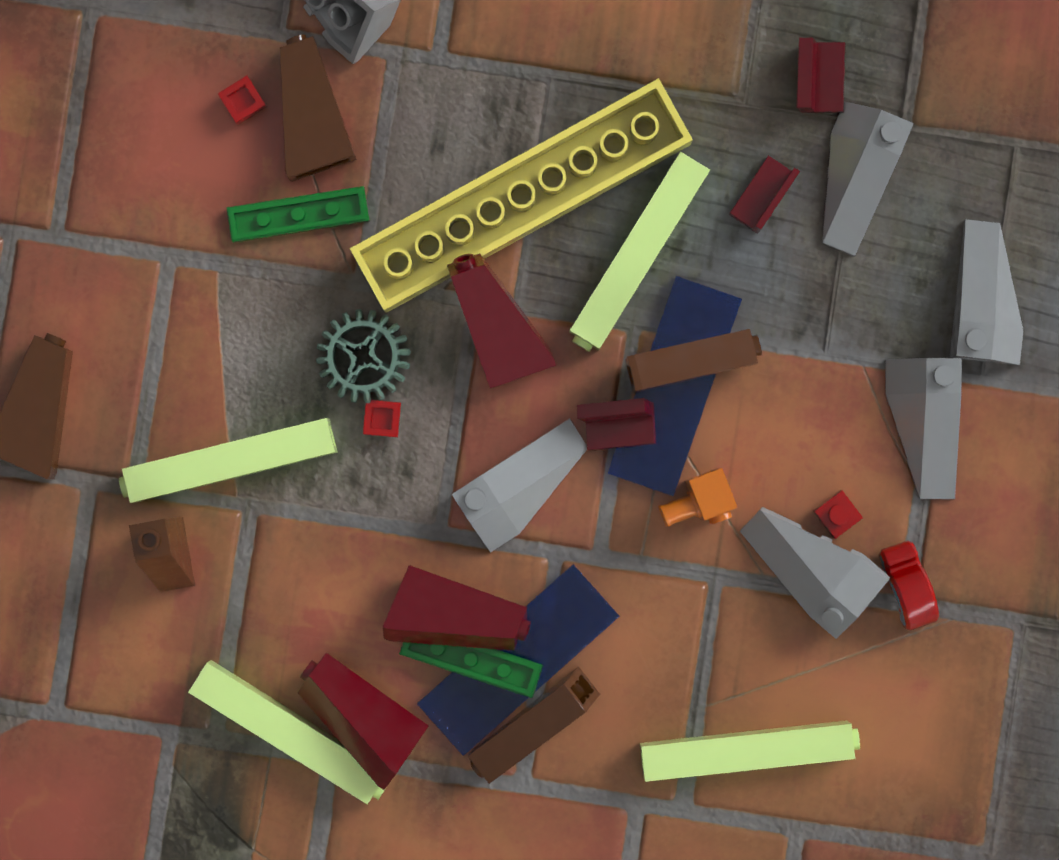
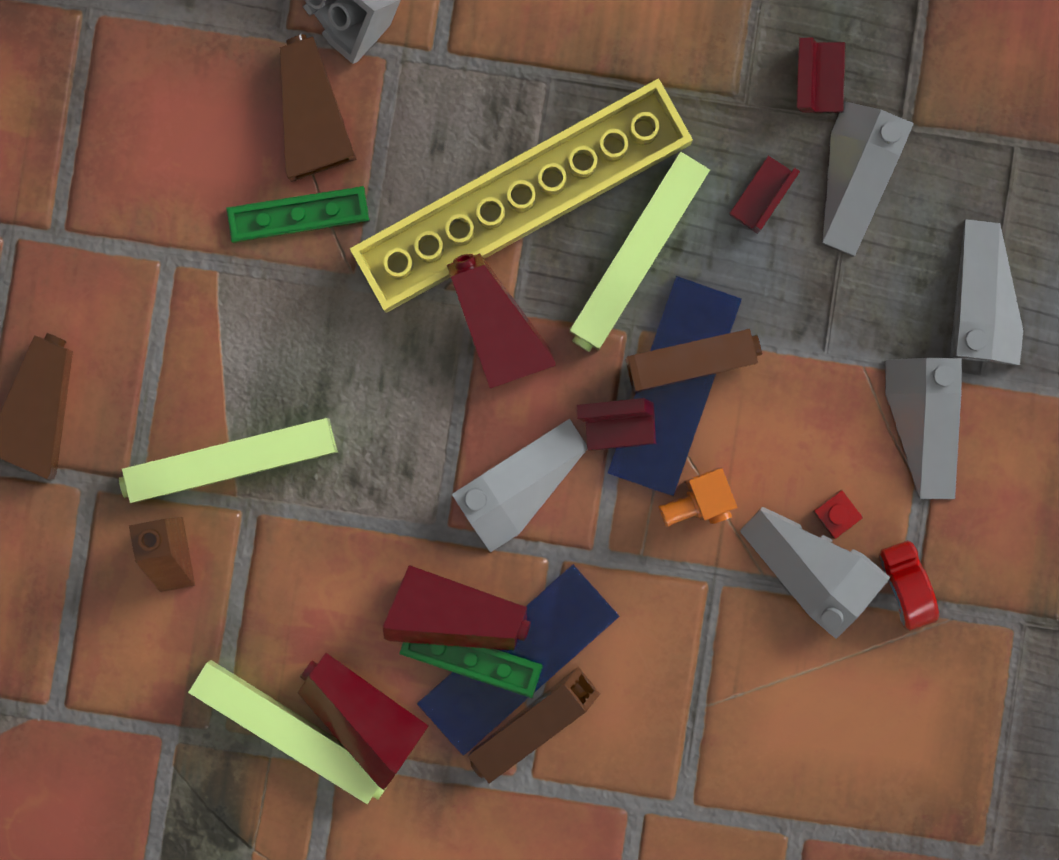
red plate [217,75,267,125] -> none
sand green gear [316,309,411,403] -> none
red plate [363,400,402,438] -> none
yellowish green brick [640,721,860,782] -> none

